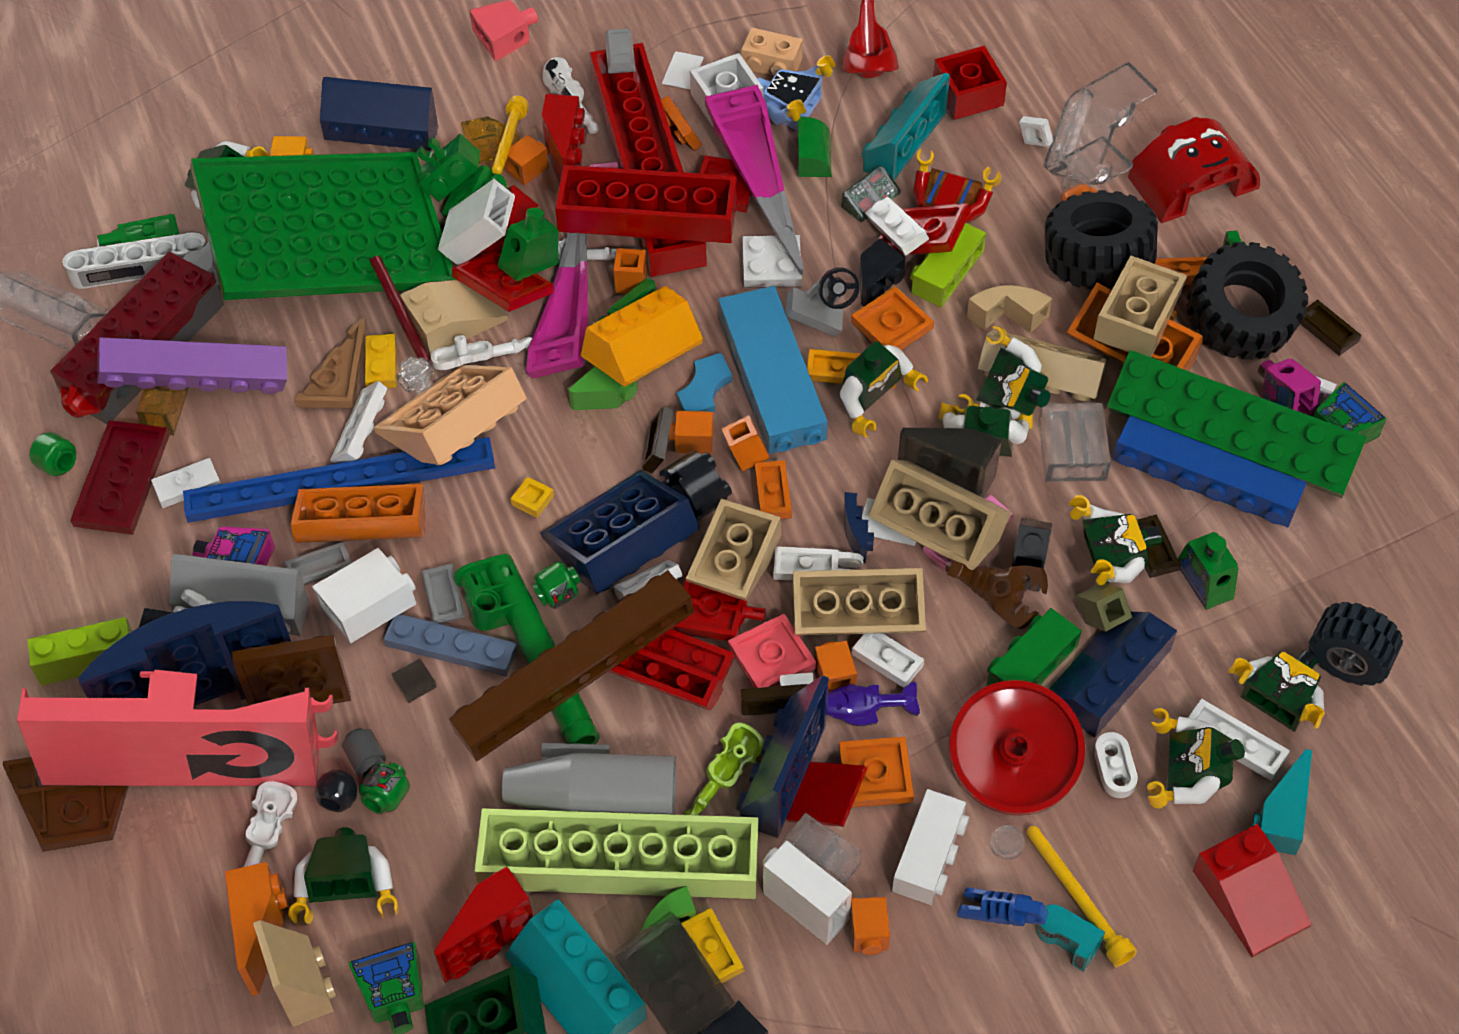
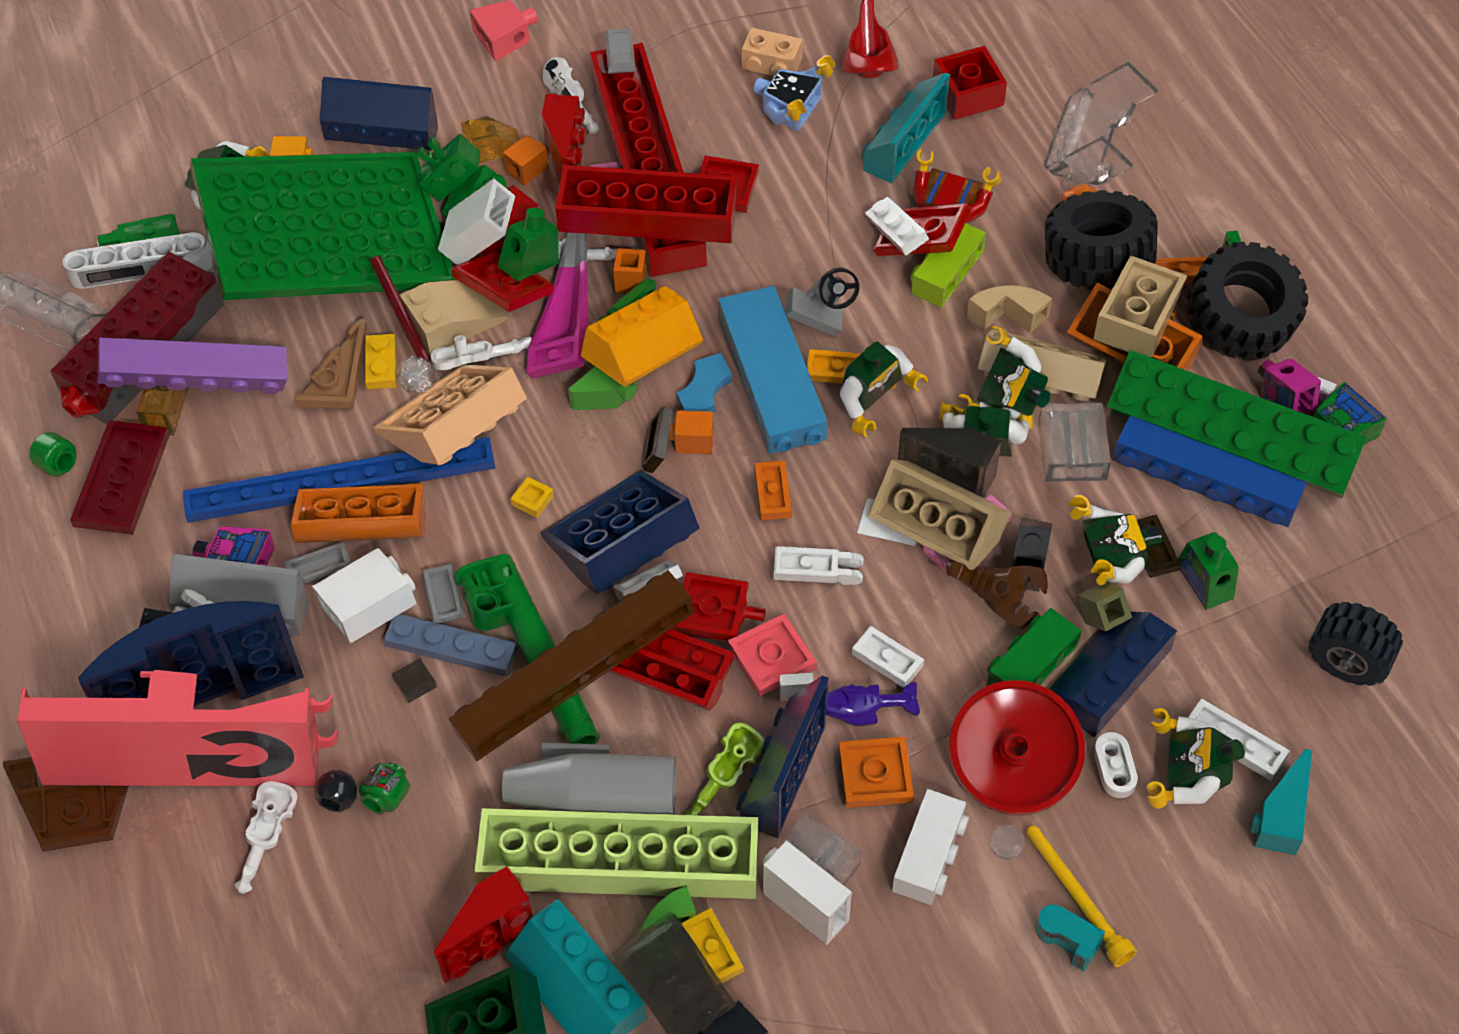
lime brick [27,617,132,686] -> none
white plate [151,458,221,508] -> none
orange slope [225,862,288,996] -> none
reddish brown plate [232,635,351,705] -> none
tan slope [253,920,337,1027] -> none
dark green torso [288,827,399,925] -> none
white plate [330,381,387,464] -> none
dark grey brick [342,728,386,779] -> none
torso [348,941,424,1034] -> none
yellow piece [492,95,529,175] -> none
green head [532,561,581,609] -> none
black brick [660,451,732,522] -> none
orange plate [661,95,703,151] -> none
white sticker [662,51,704,90] -> none
tan slope [686,499,782,601] -> none
white brick [690,53,764,127] -> none
dark pink plate [705,85,804,275] -> none
orange brick [721,415,770,472] -> none
dark brown tile [741,684,807,716] -> none
white plate [743,235,802,288] -> none
red piece [786,762,867,827] -> none
tan slope [792,568,926,636] -> none
green brick [798,117,832,177] -> none
orange brick [814,640,857,693] -> none
slope [841,165,901,223] -> none
dark blue slope [844,492,874,563] -> none
orange brick [850,897,890,955] -> none
orange plate [851,286,934,350] -> none
black slope [859,239,906,307] -> none
blue hinge [957,887,1049,926] -> none
white tile [1019,116,1053,147] -> none
red cylinder [1128,117,1260,224] -> none
slope [1193,824,1311,957] -> none
torso [1227,650,1325,732] -> none
dark brown tile [1300,300,1362,356] -> none

